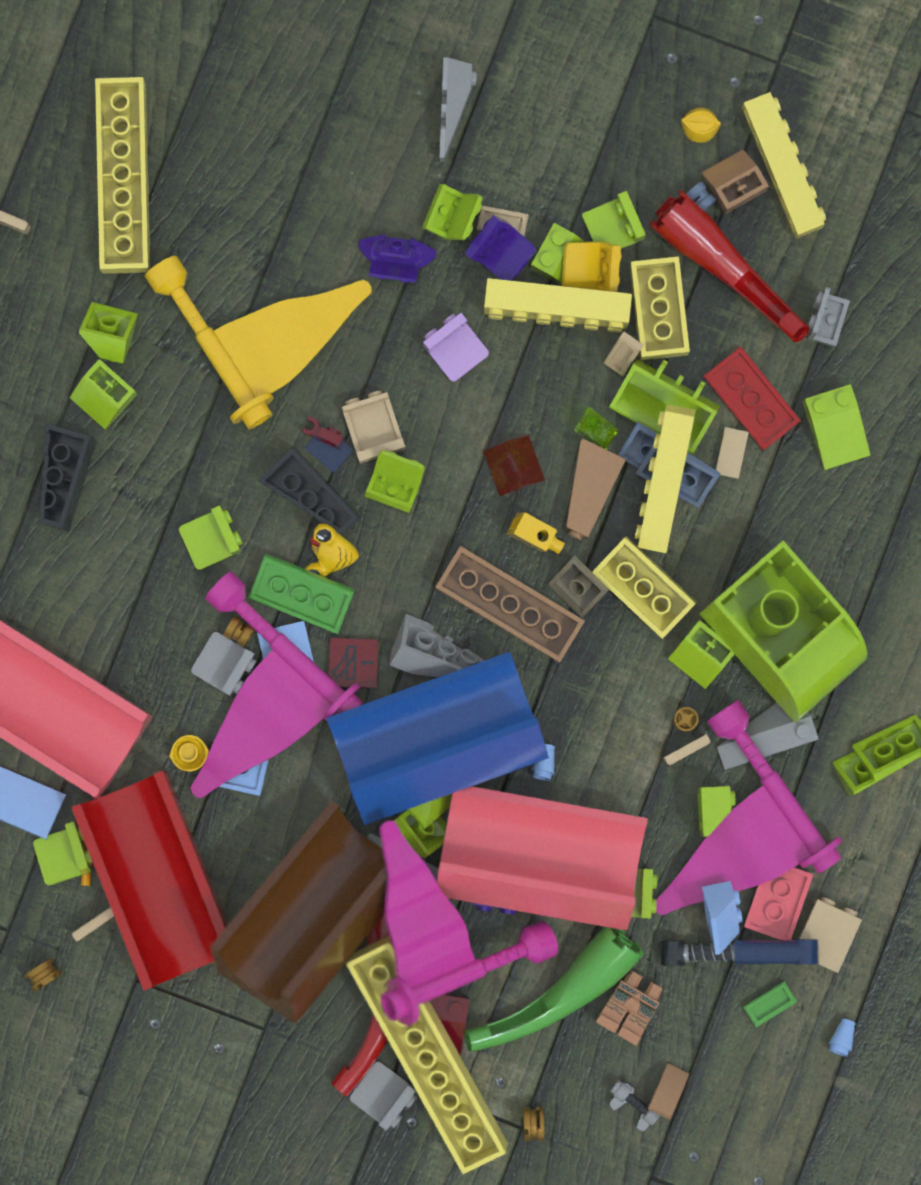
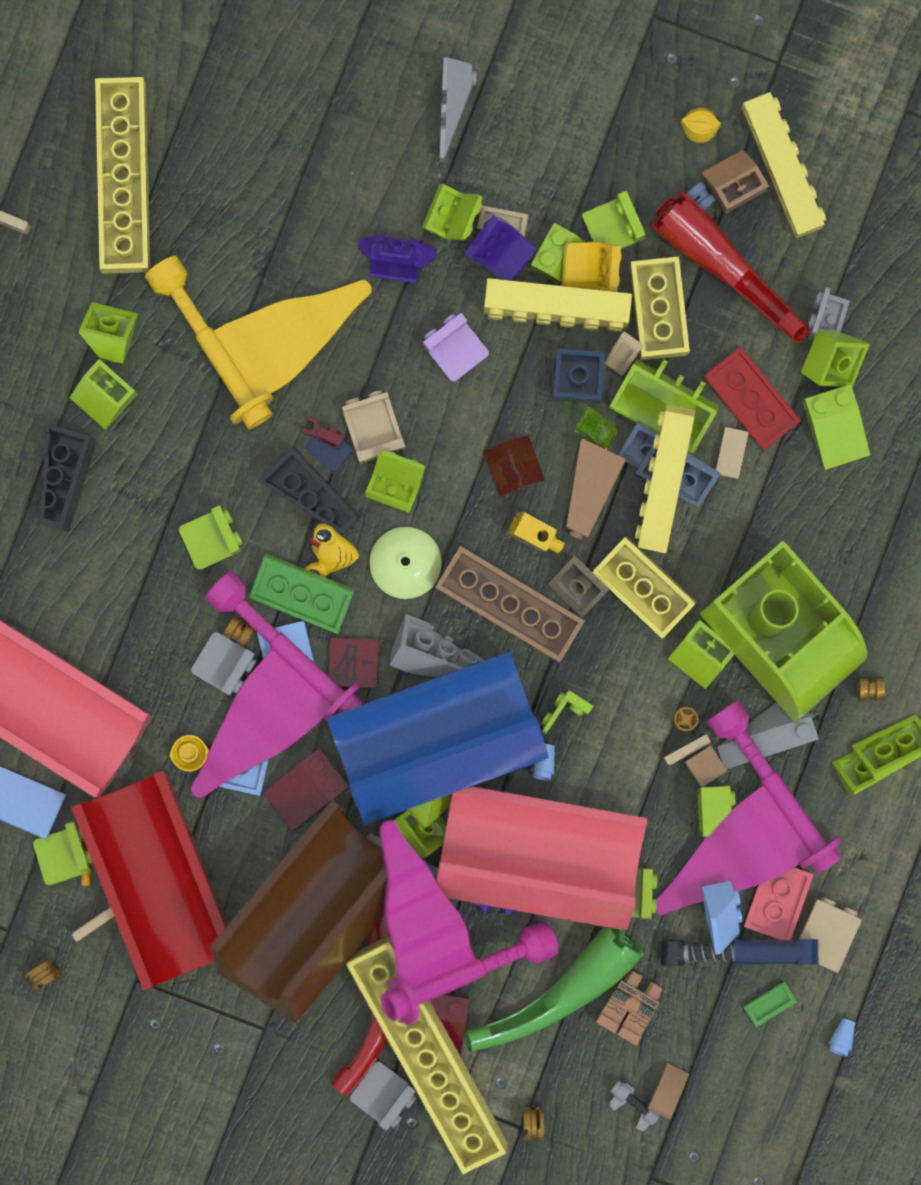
none -> dark red slope [263,748,349,831]
none -> yellowish green dish [370,527,442,599]
none -> lime bracket [540,690,593,734]
none -> dark blue brick [552,348,605,404]
none -> medium nougat piece [684,745,727,788]
none -> lime slope [801,329,870,387]
none -> pearl gold wheel [858,677,885,701]

